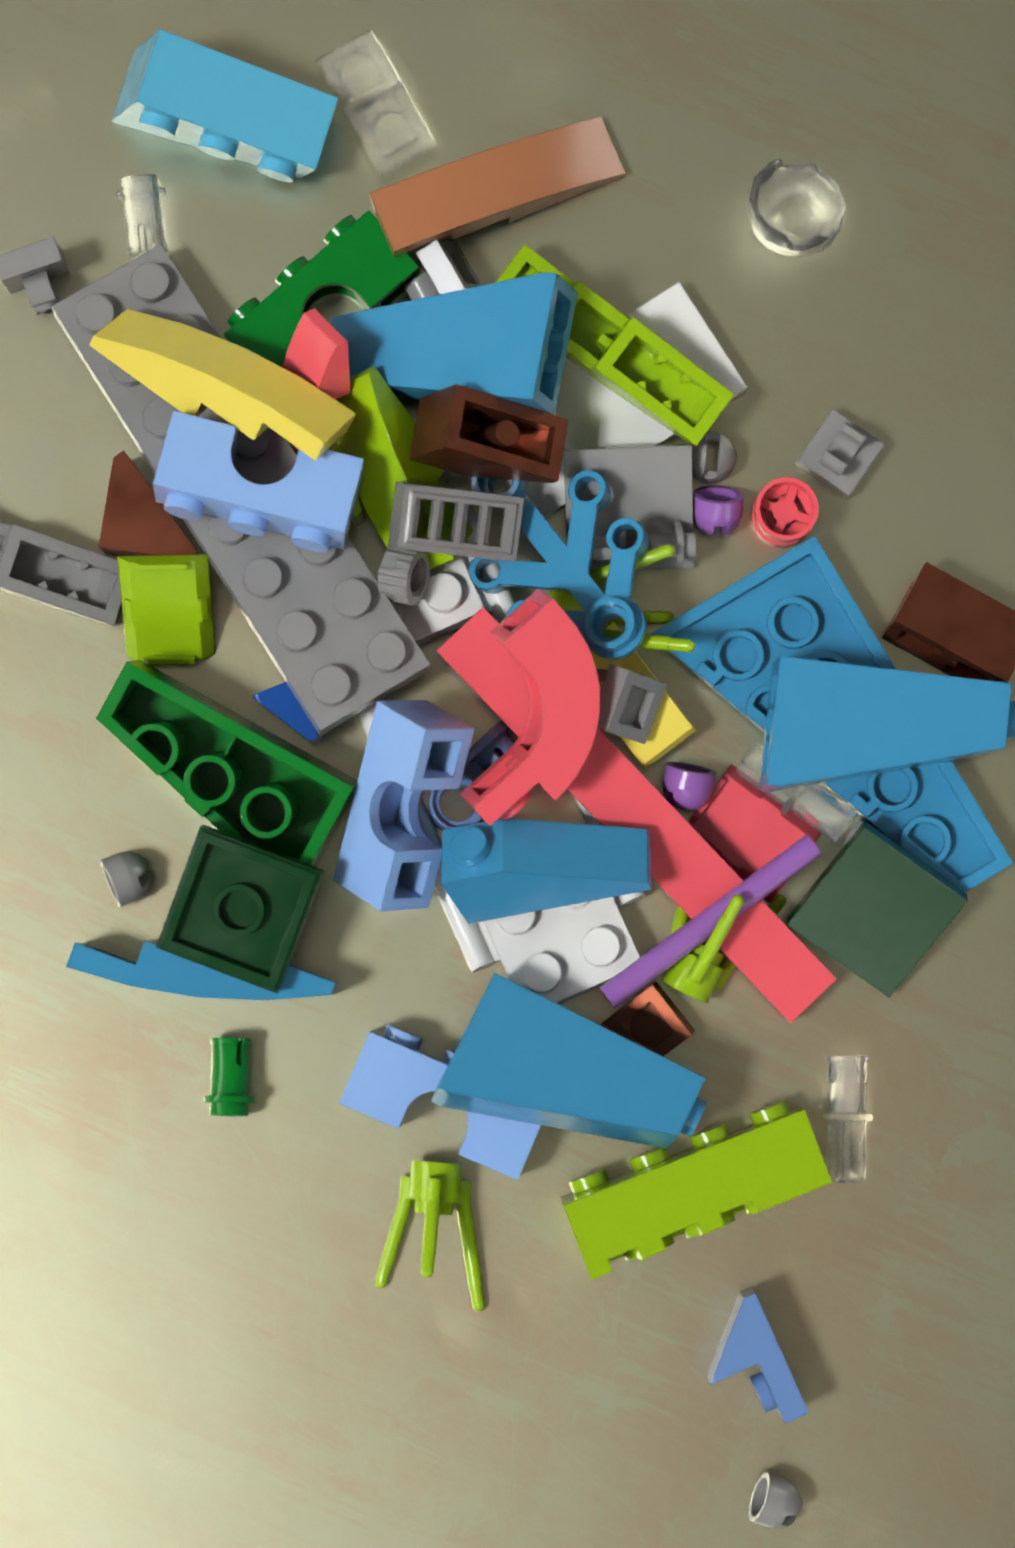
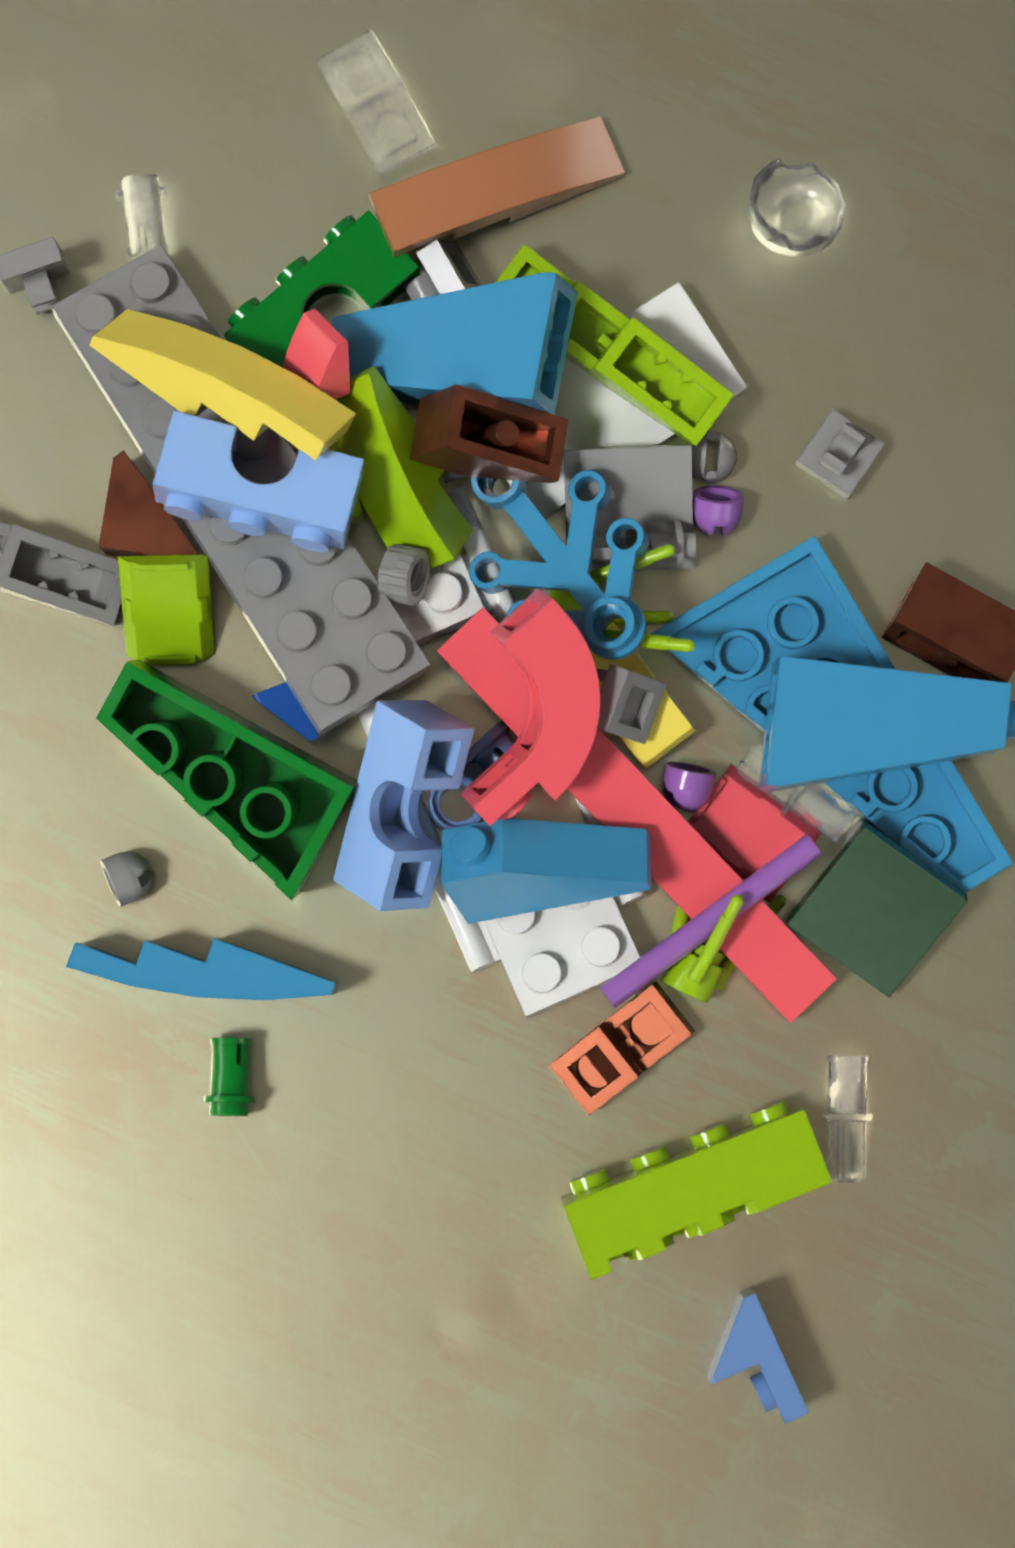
medium azure wedge [112,29,338,182] -> none
dark green tile [156,824,325,993] -> none
light blue arch [339,1024,541,1180] -> none
lime plant [375,1161,485,1312] -> none
light grey slope [388,482,524,562] -> none
dark azure slope [431,973,707,1149] -> none
light grey hinge [749,1472,803,1528] -> none
coral wheel [750,477,819,549] -> none

